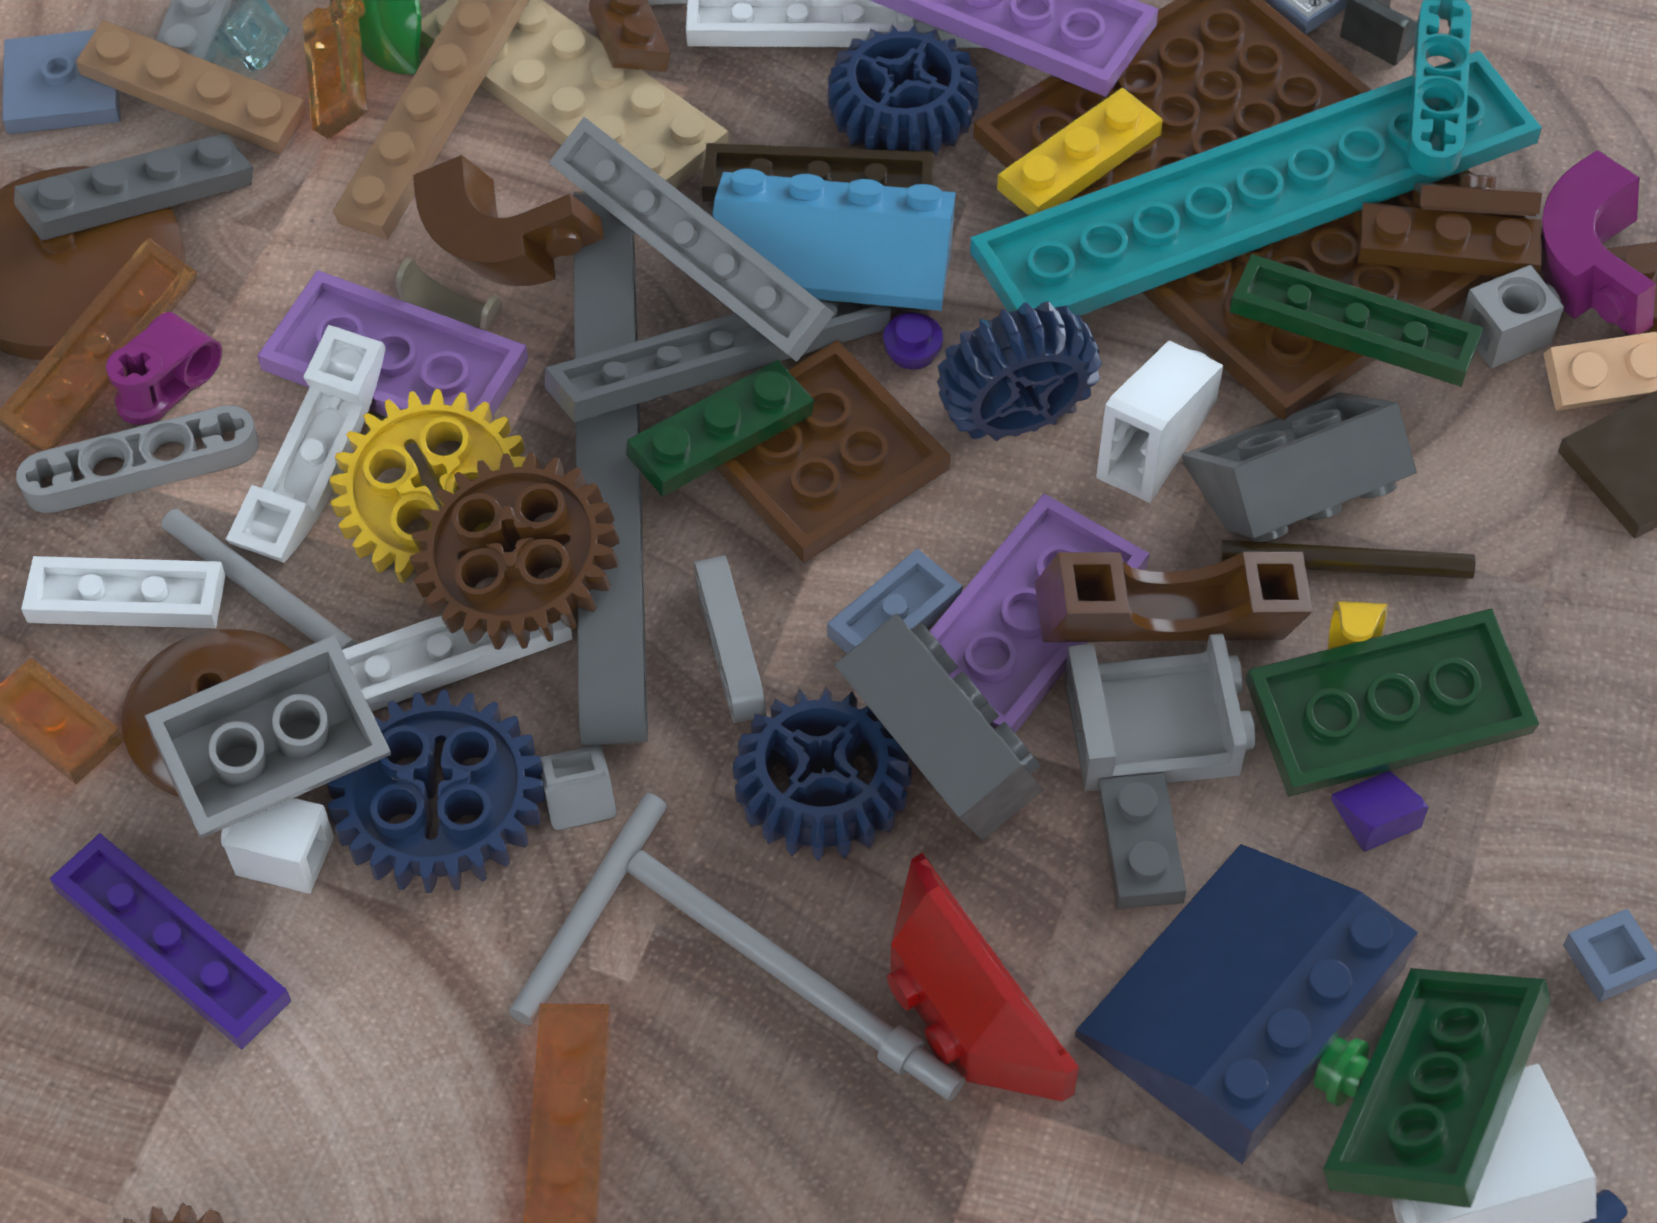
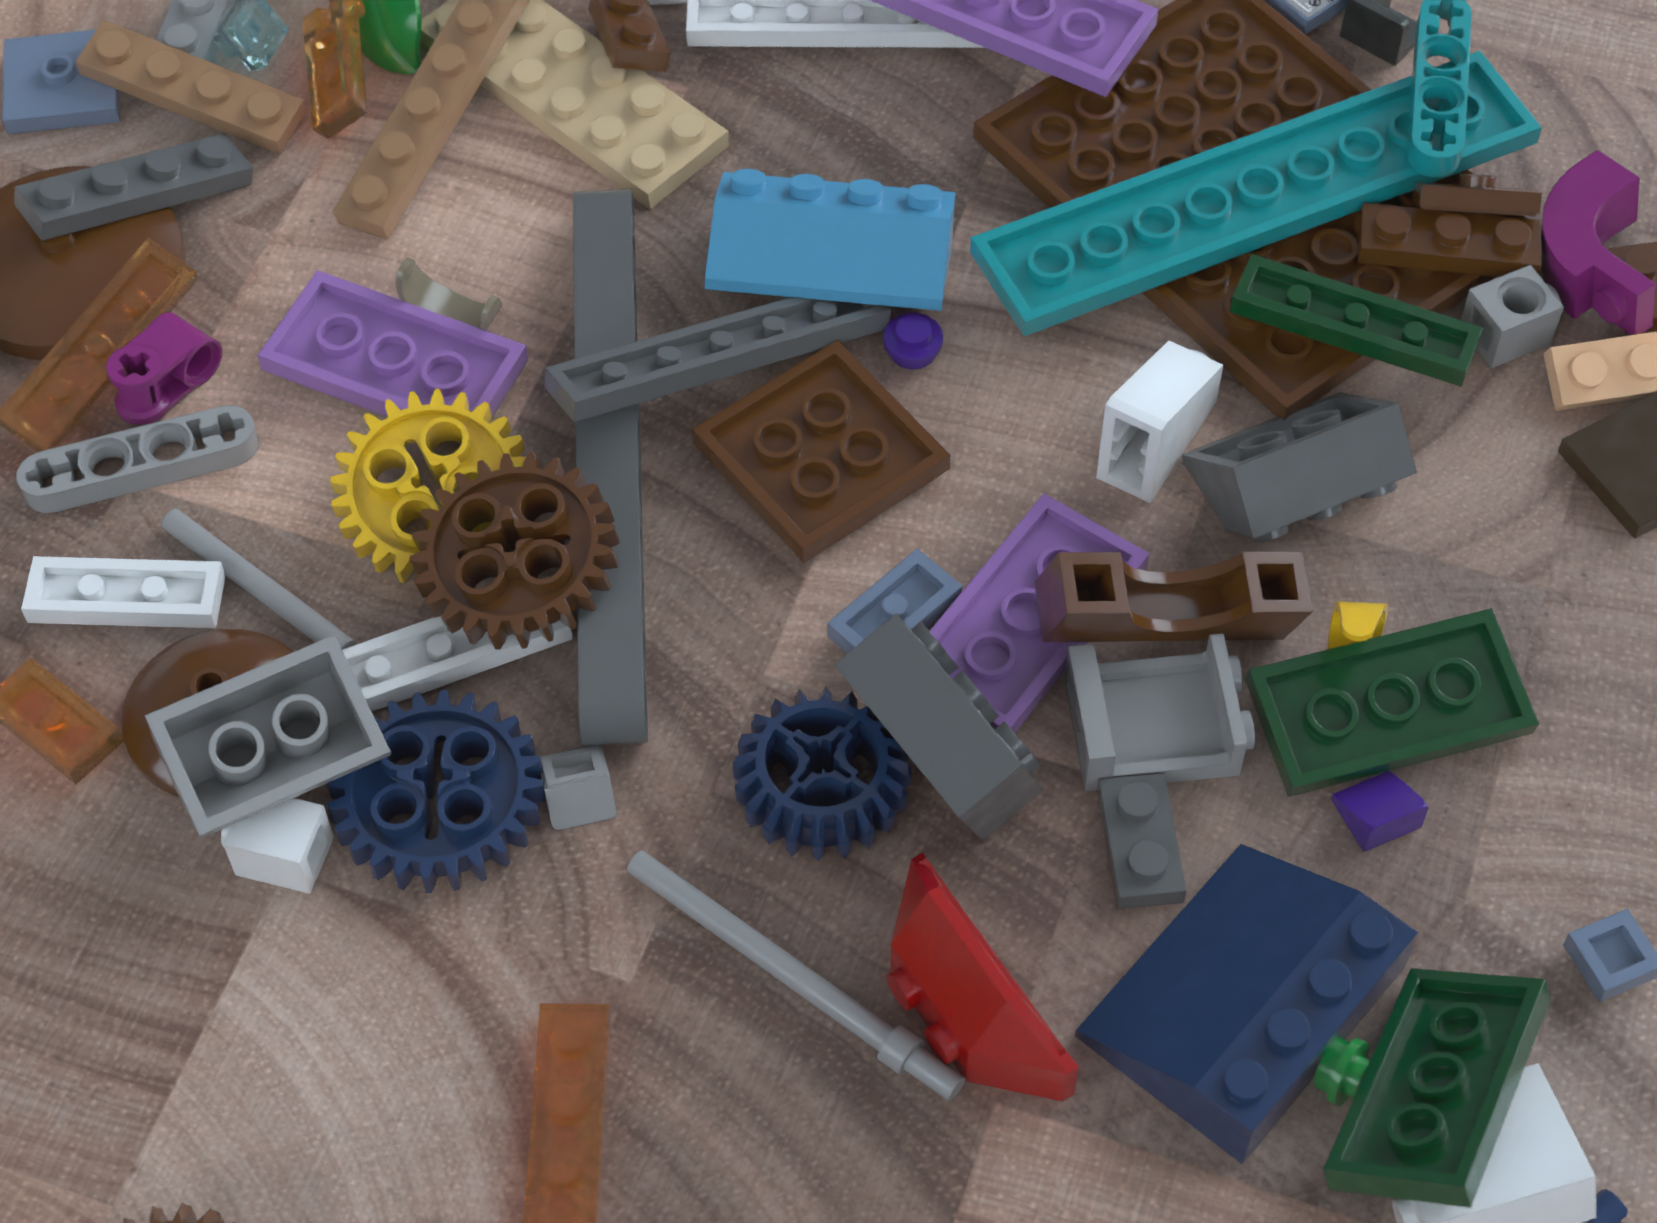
dark purple plate [49,833,291,1050] -> none
white slope [226,325,386,563] -> none
reddish brown arch [413,155,604,287] -> none
light grey bar [509,793,667,1026] -> none
light grey plate [548,117,835,361] -> none
dark green plate [626,360,814,497] -> none
light grey beam [693,555,766,723] -> none
dark brown plate [702,143,935,202] -> none
dark blue gear [828,24,979,156] -> none
dark blue gear [936,301,1102,441] -> none
yellow plate [997,88,1163,216] -> none
dark brown bar [1220,540,1476,579] -> none

